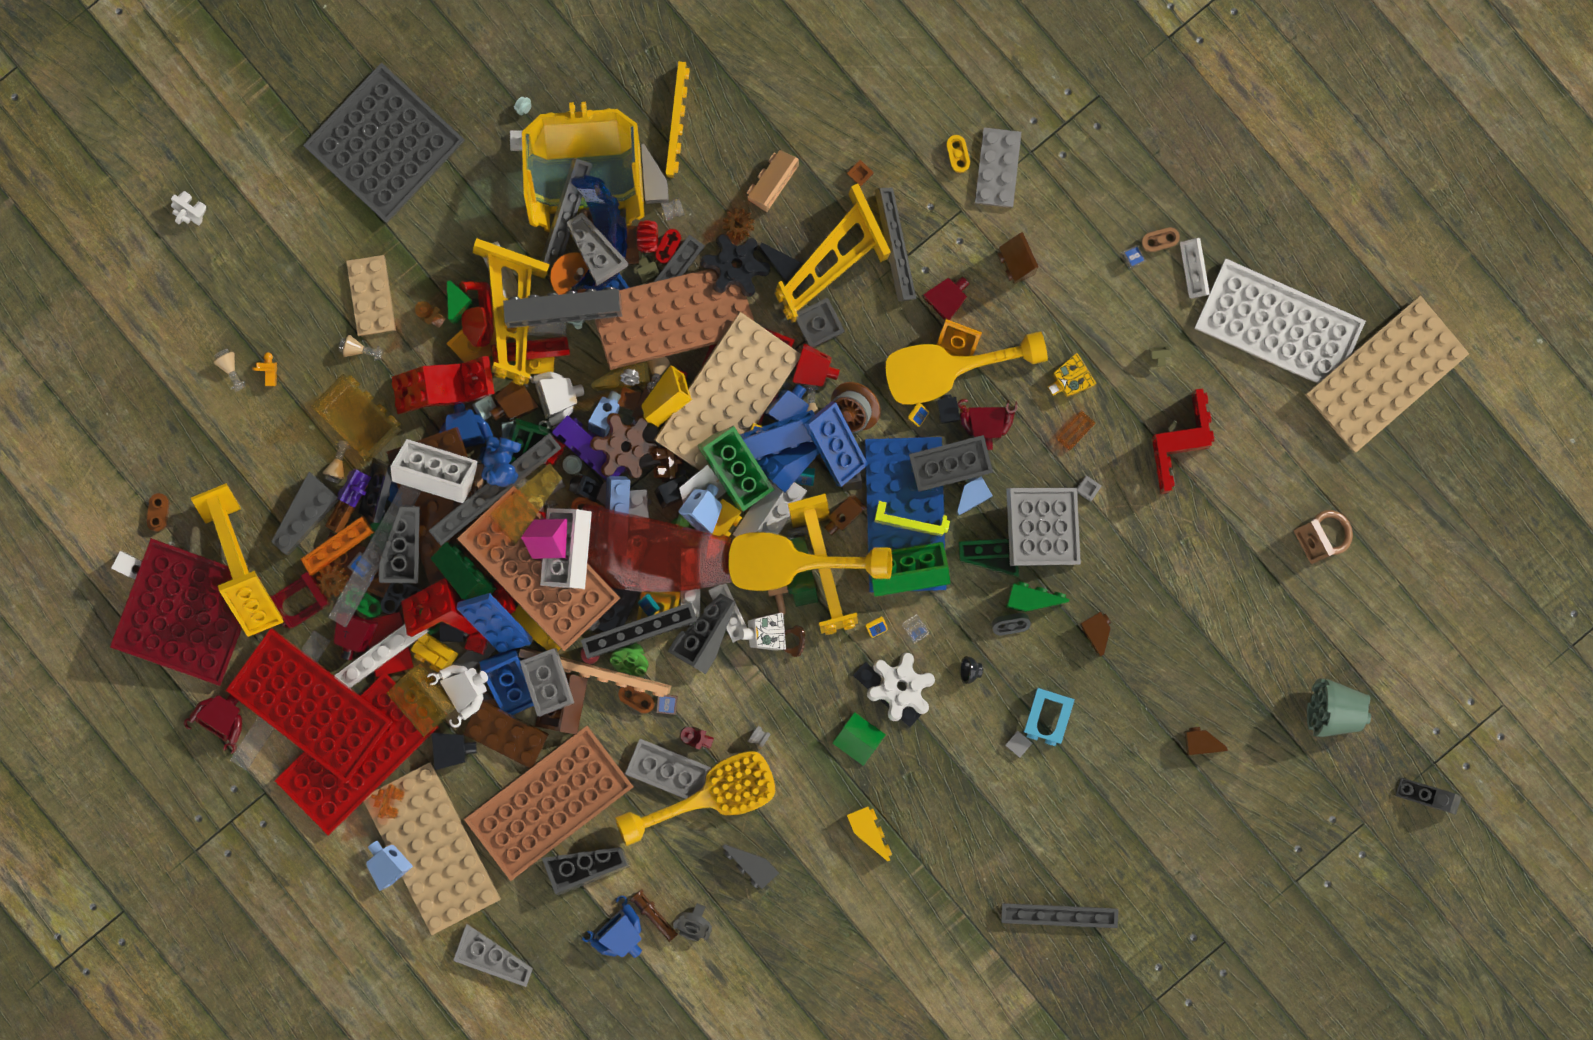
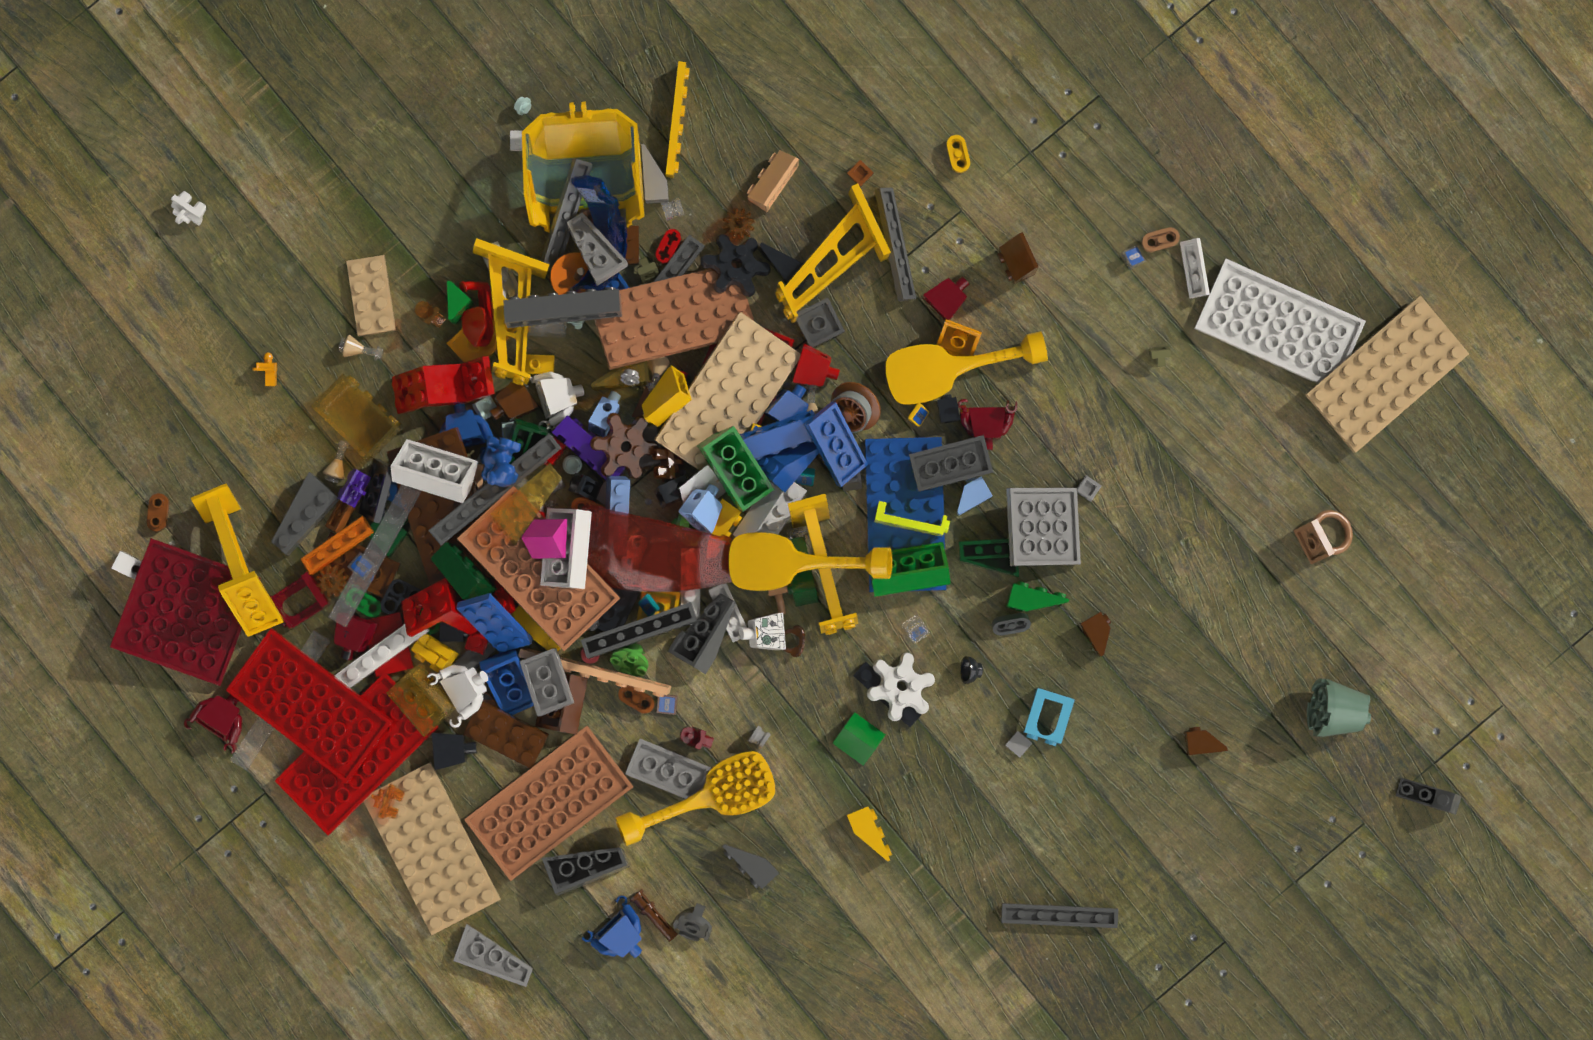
piece [214,349,245,392] -> none
dark grey plate [303,63,465,223] -> none
light blue torso [366,841,413,891] -> none
dark grey wedge [379,506,419,583] -> none
red plate [491,337,570,363] -> none
dark orange tile [618,387,642,411] -> none
light grey brick [629,489,650,531] -> none
red gear [637,220,659,253] -> none
reddish brown torso [825,494,867,535] -> none
slope [865,616,888,638] -> none
light grey plate [975,128,1021,208] -> none
yellow torso [1047,353,1096,397] -> none
clear orange tile [1056,410,1096,451] -> none
red bracket [1152,388,1214,494] -> none

